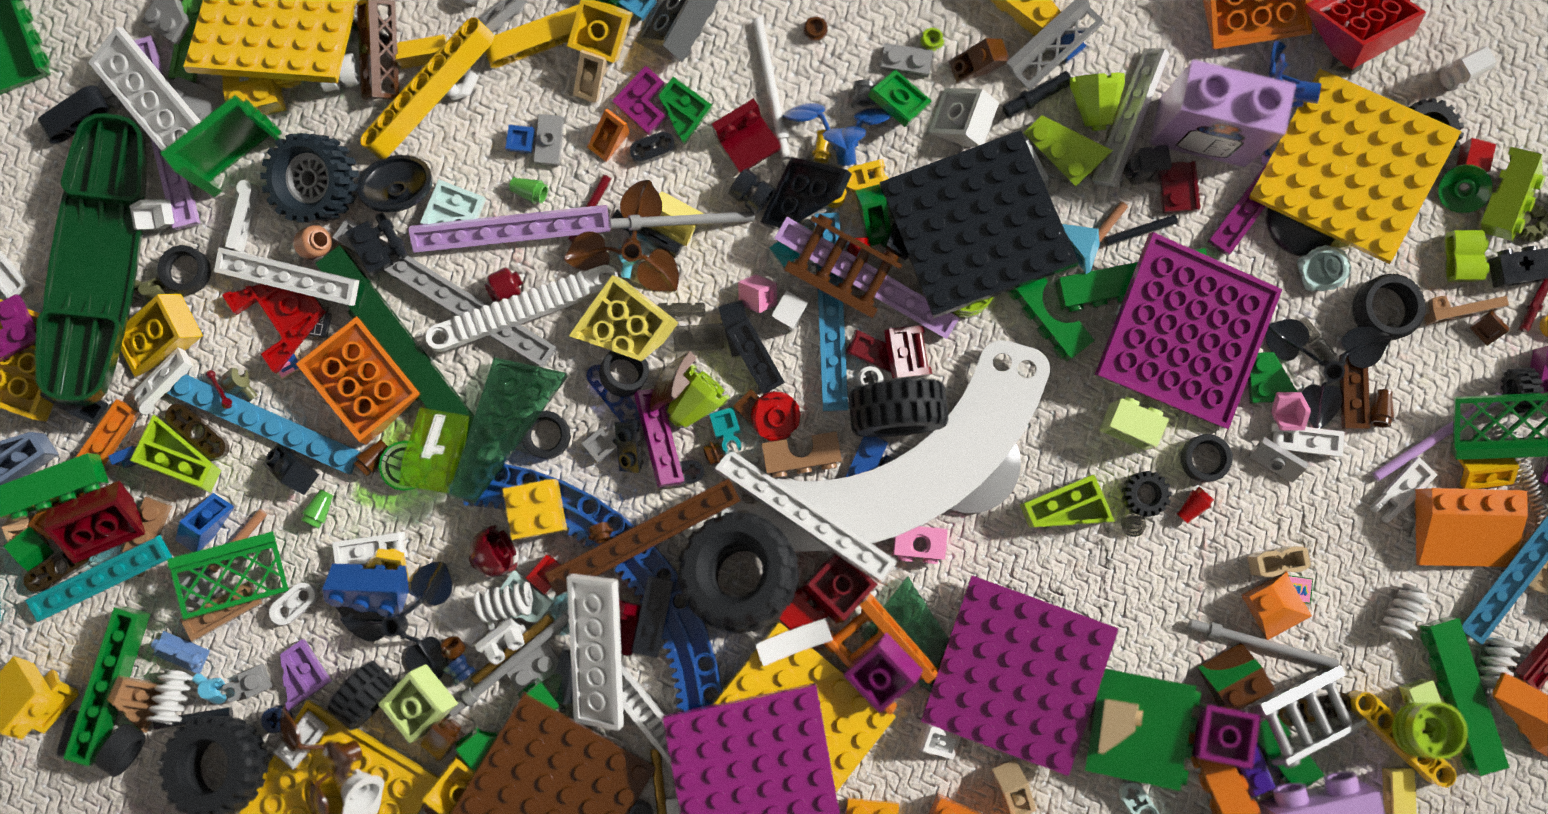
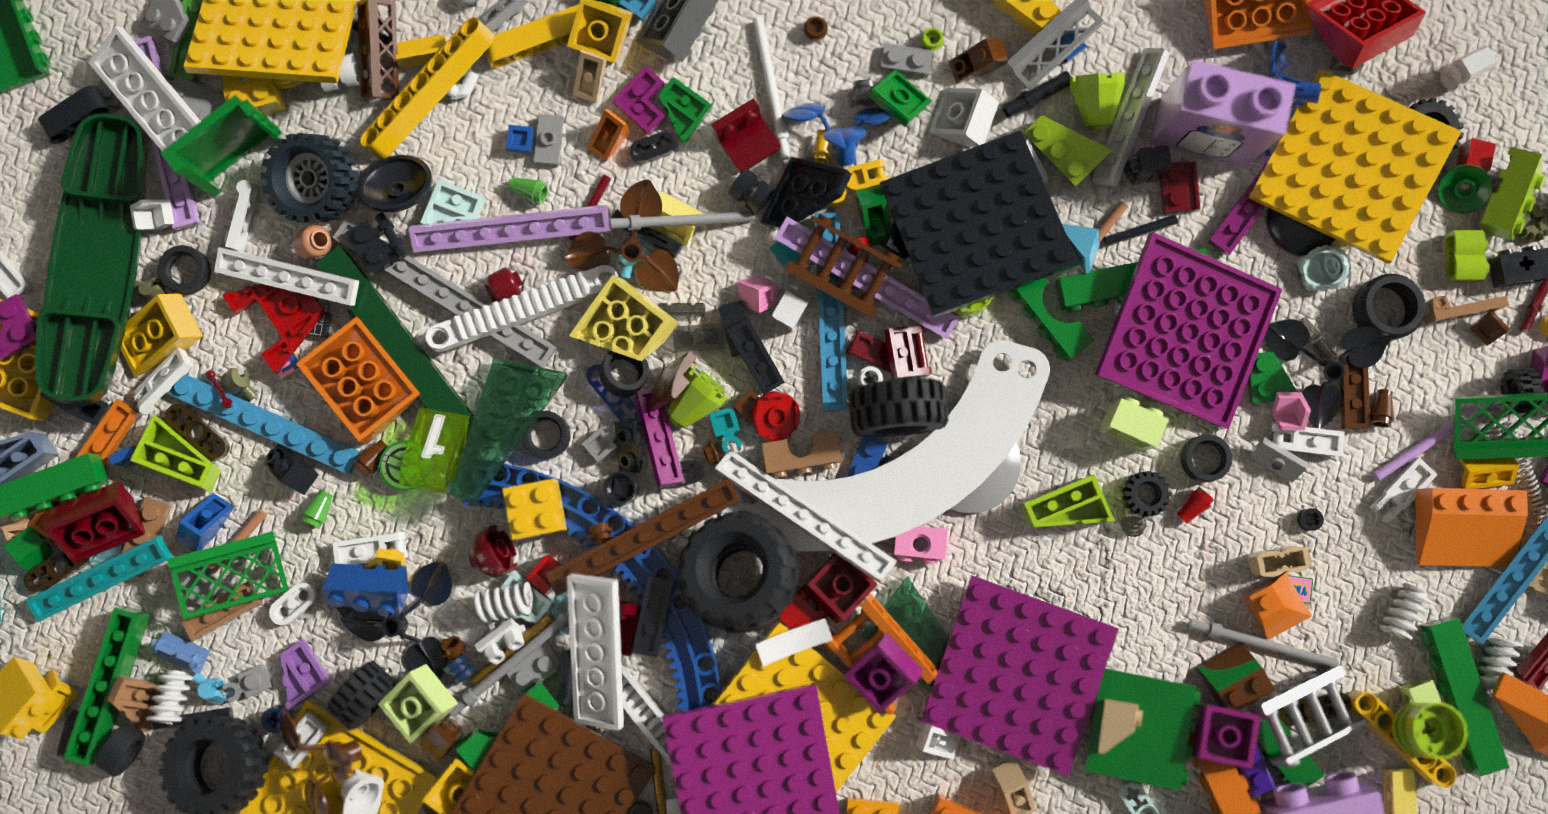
none -> black wheel [604,471,640,505]
none -> black bush [1297,508,1324,531]

